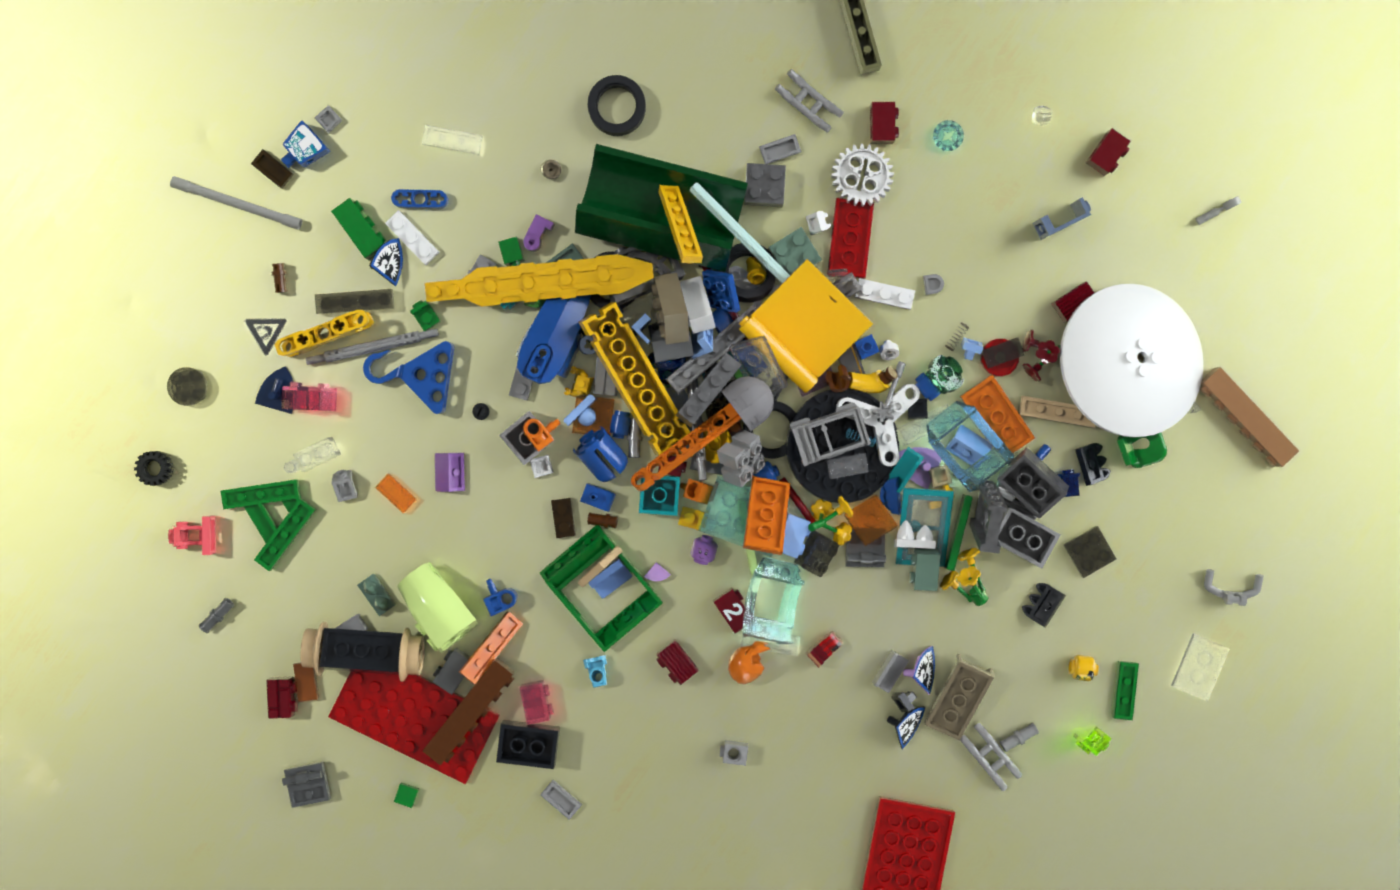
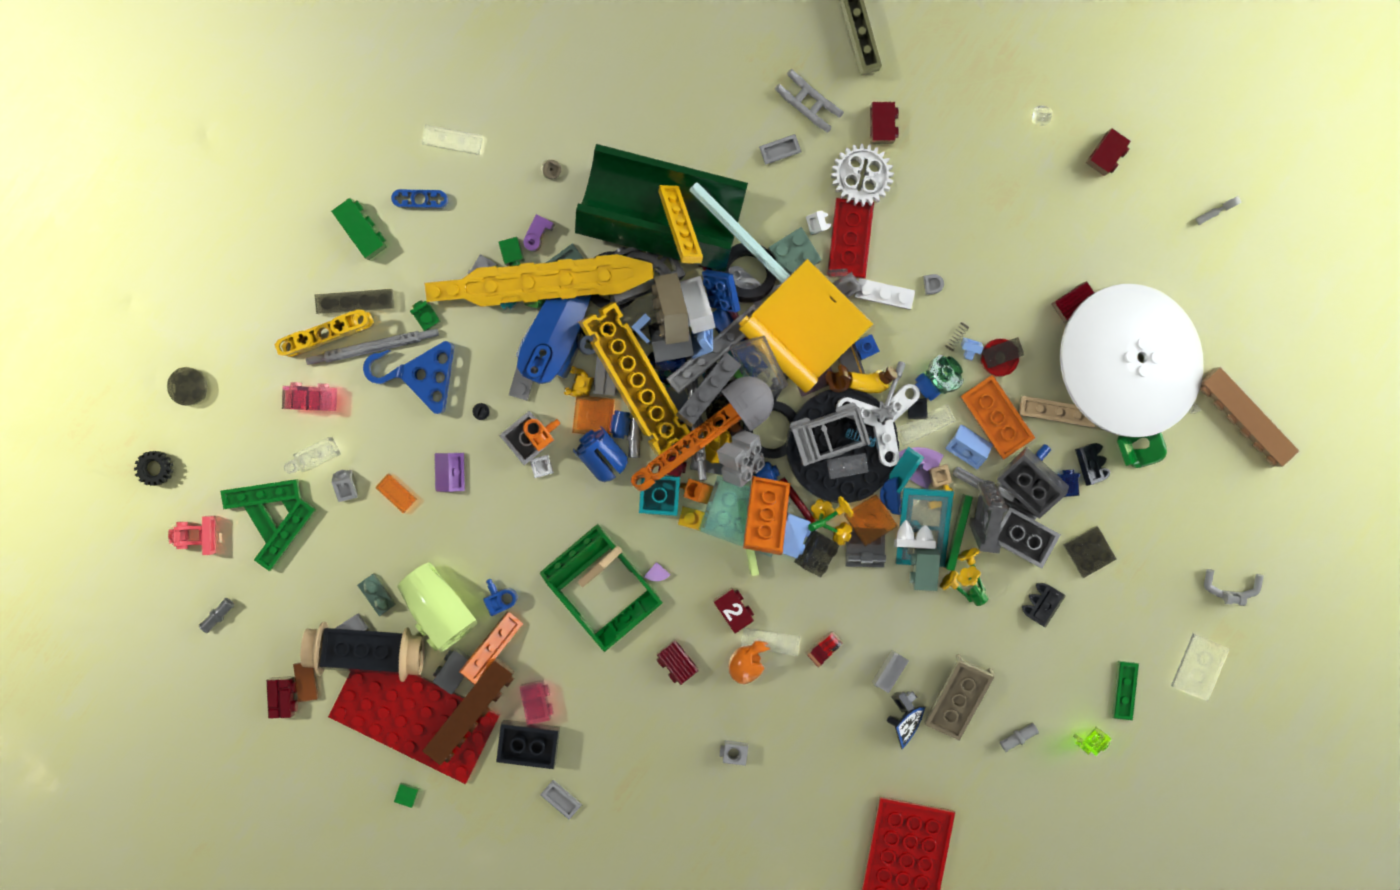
light grey piece [170,176,302,230] -> none
clear piece [244,318,287,356] -> none
dark brown tile [251,149,294,189] -> none
dark blue shield [255,366,296,414] -> none
reddish brown pin [271,263,288,293] -> none
torso [281,121,330,168] -> none
dark grey plate [282,761,331,808] -> none
light grey tile [315,105,343,133] -> none
shield [369,238,403,286] -> none
white plate [385,210,440,265] -> none
dark brown plate [551,498,576,538] -> none
light blue tile [564,394,597,426] -> none
blue piece [580,483,616,512] -> none
medium azure plate [583,655,607,688] -> none
black tyre [587,75,646,136] -> none
reddish brown pin [587,512,618,529] -> none
medium blue panel [588,559,632,599] -> none
medium lavender head [691,535,718,565] -> none
clear light blue wedge [743,557,805,644] -> none
flat silver brick [744,163,786,207] -> none
yellow cone [746,257,766,285] -> none
white tile [879,340,899,360] -> none
shield [903,646,935,694] -> none
clear light blue wedge [926,401,1015,492] -> none
clear light blue gear [933,120,964,151] -> none
light grey piece [960,722,1022,791] -> none
dark red plant [1022,330,1061,382] -> none
sand blue panel [1033,197,1091,240] -> none
yellow head [1068,655,1099,681] -> none

